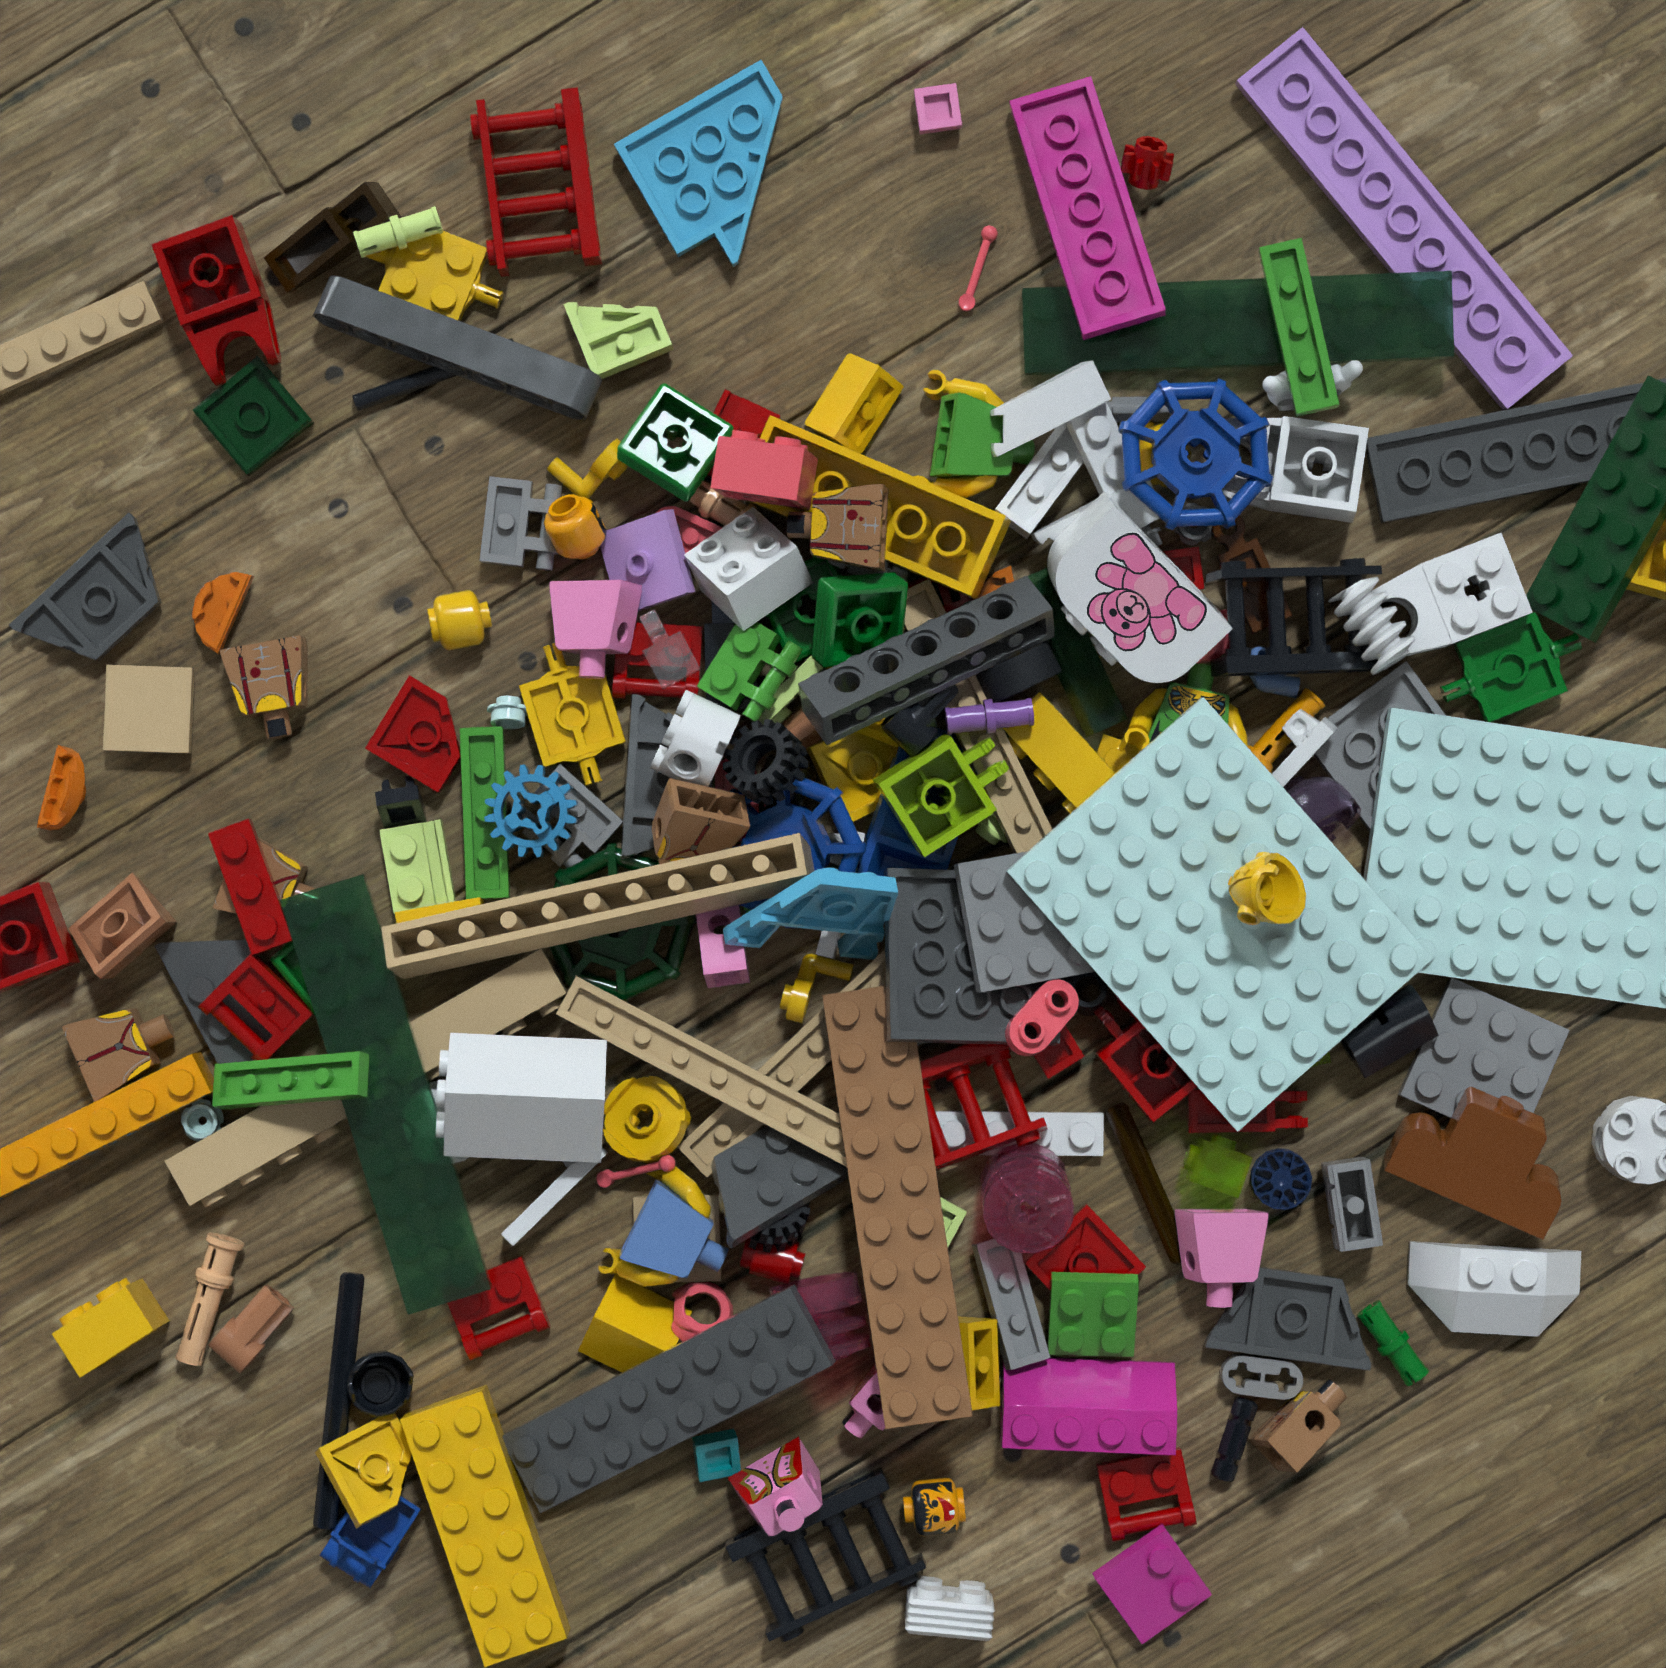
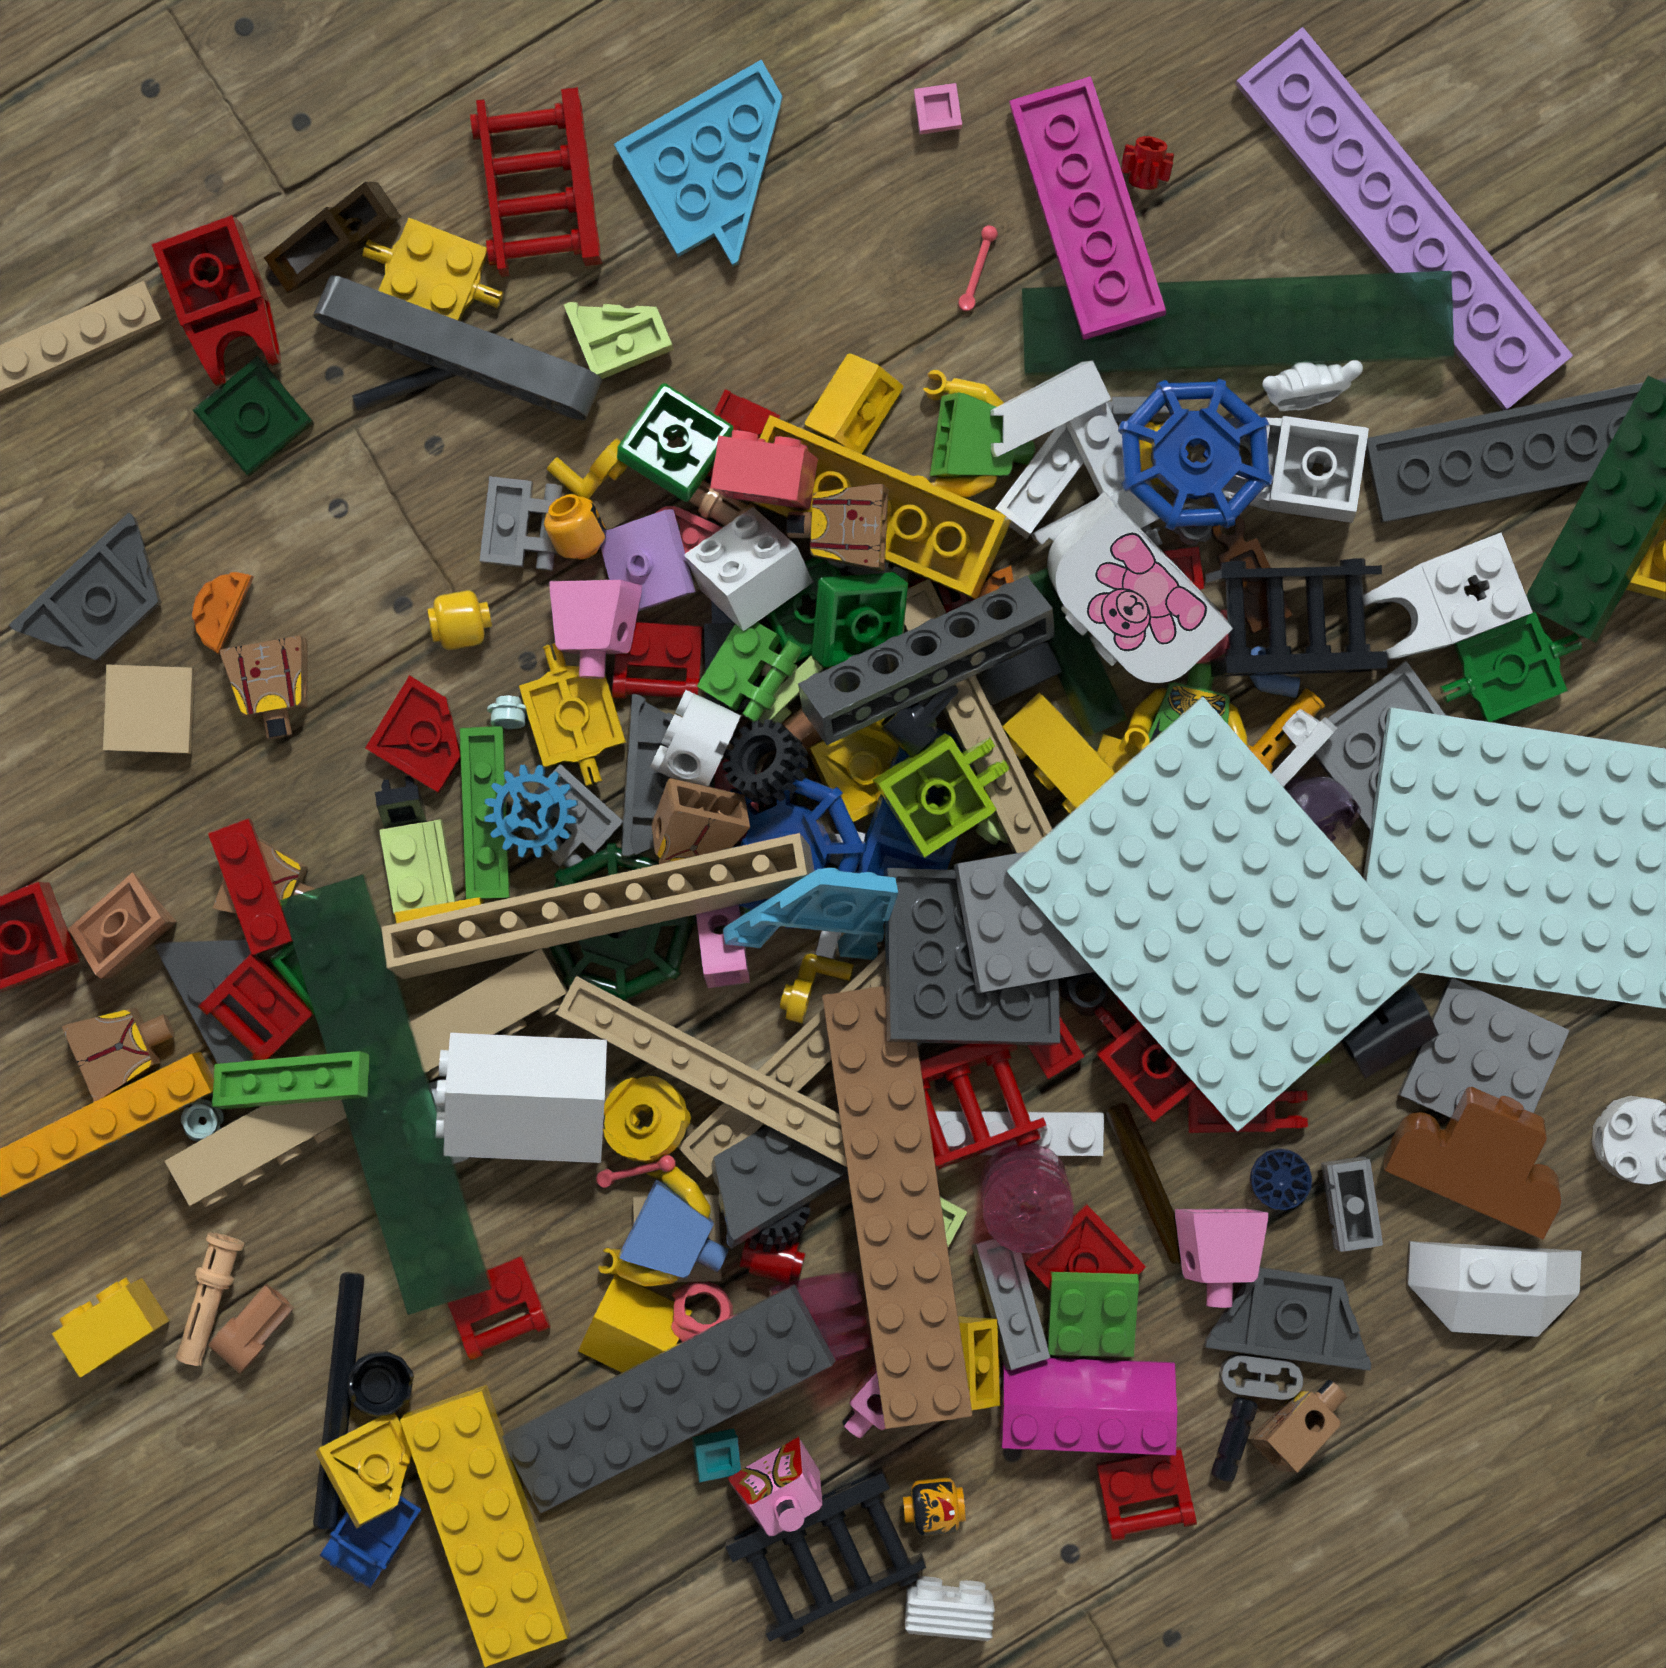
orange plate [37,745,86,831] -> none
yellowish green pin [353,206,443,258] -> none
white hinge [501,1147,608,1246] -> none
clear plate [639,609,701,690] -> none
medium lavender pin [944,698,1034,735] -> none
coral plate [1005,979,1079,1056] -> none
dark pink plate [1092,1524,1212,1644] -> none
clear neon green brick [1182,1134,1253,1198] -> none
yellow helmet [1228,852,1306,925] -> none
bright green plate [1258,238,1339,417] -> none
white piece [1328,577,1415,675] -> none
green pin [1357,1300,1429,1387] -> none

